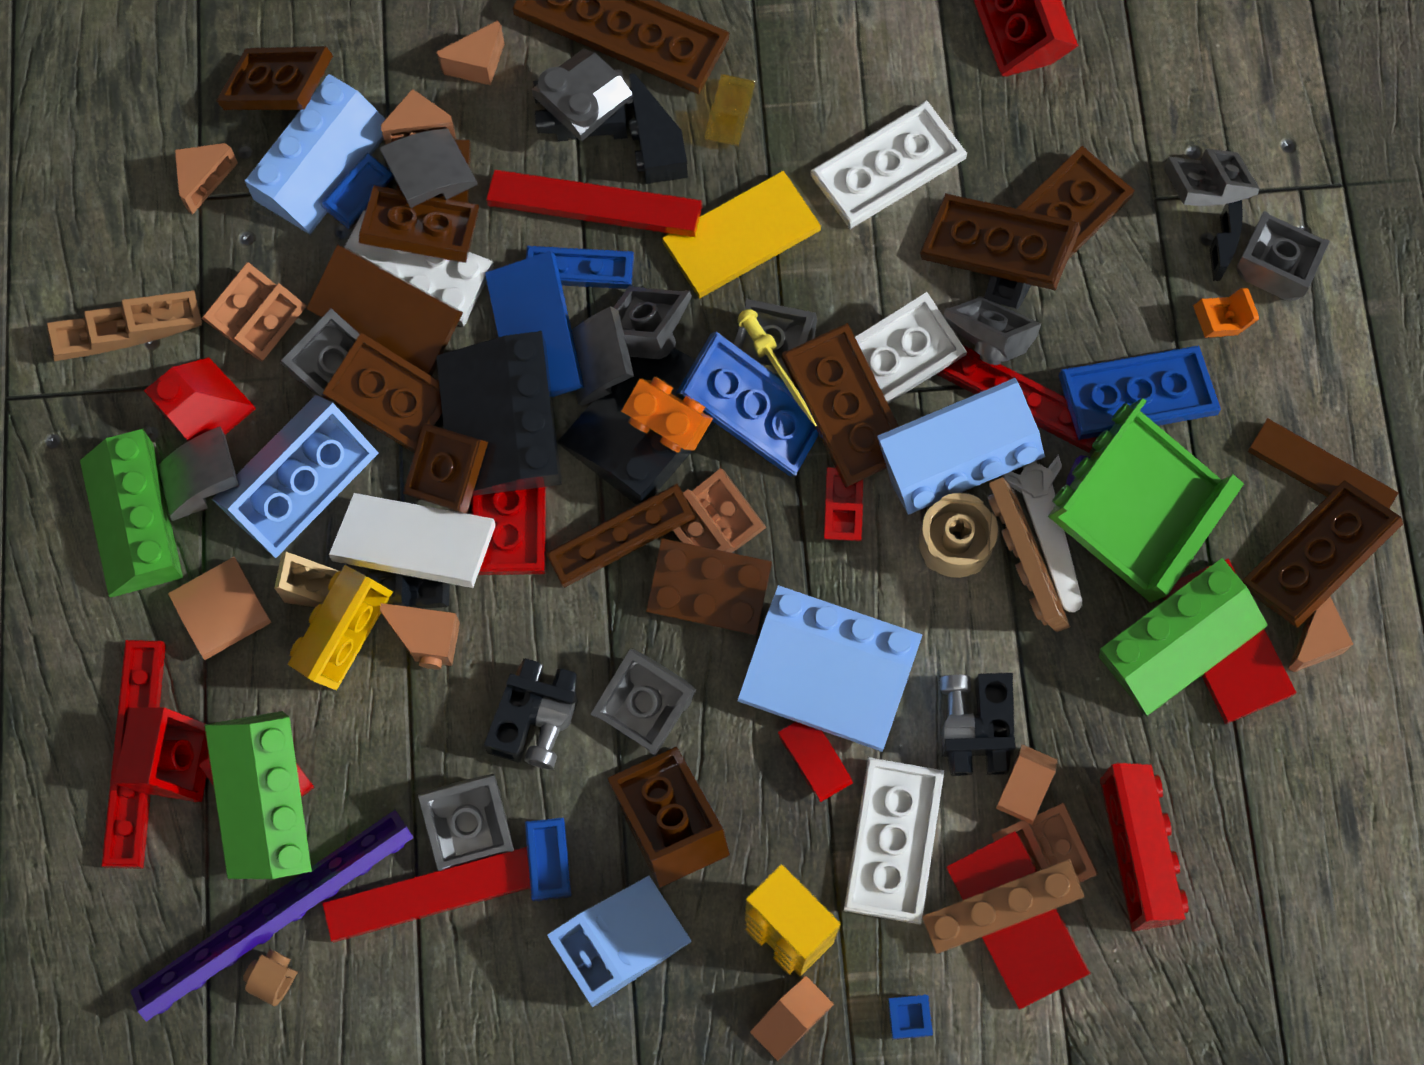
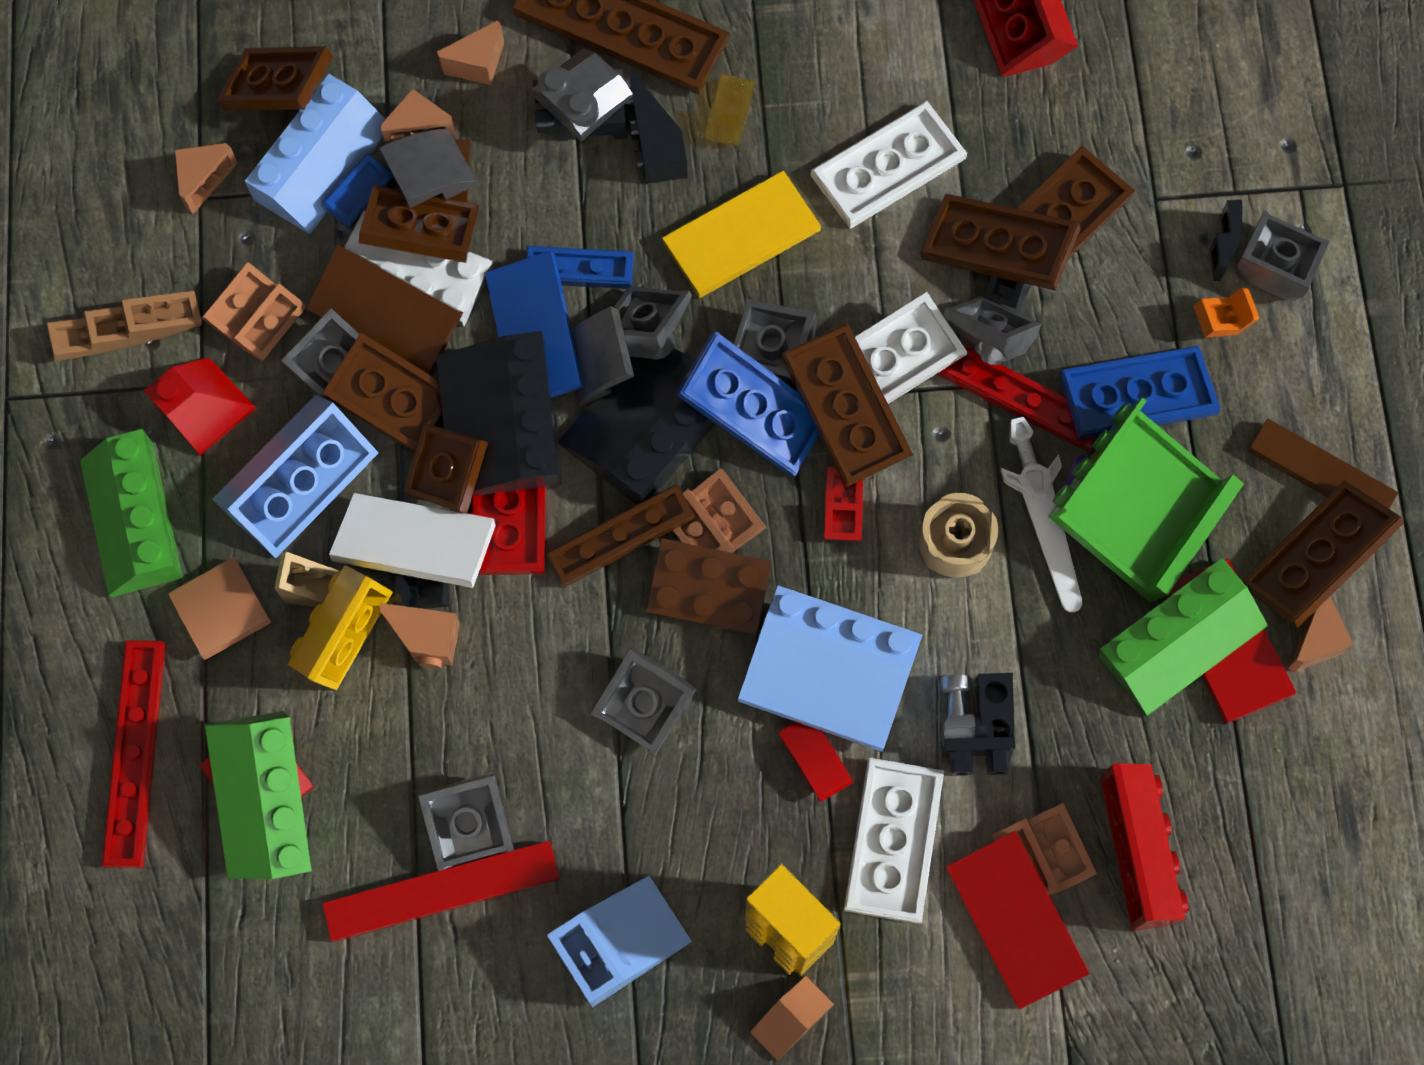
red slope [114,707,209,802] -> none
dark purple plate [131,810,414,1022] -> none
flat silver slope [158,426,239,521] -> none
medium nougat plate [243,949,298,1006] -> none
black hips [484,658,578,770] -> none
red tile [486,170,702,237] -> none
blue tile [525,817,572,901] -> none
reddish brown slope [607,746,730,888] -> none
orange brick [621,377,713,453] -> none
light yellow sword [738,309,817,427] -> none
light blue slope [877,378,1045,515] -> none
blue plate [888,995,933,1040] -> none
medium nougat plate [922,859,1085,954] -> none
medium nougat plate [987,477,1071,632] -> none
nougat slope [996,745,1057,824] -> none
flat silver slope [1164,148,1260,206] -> none

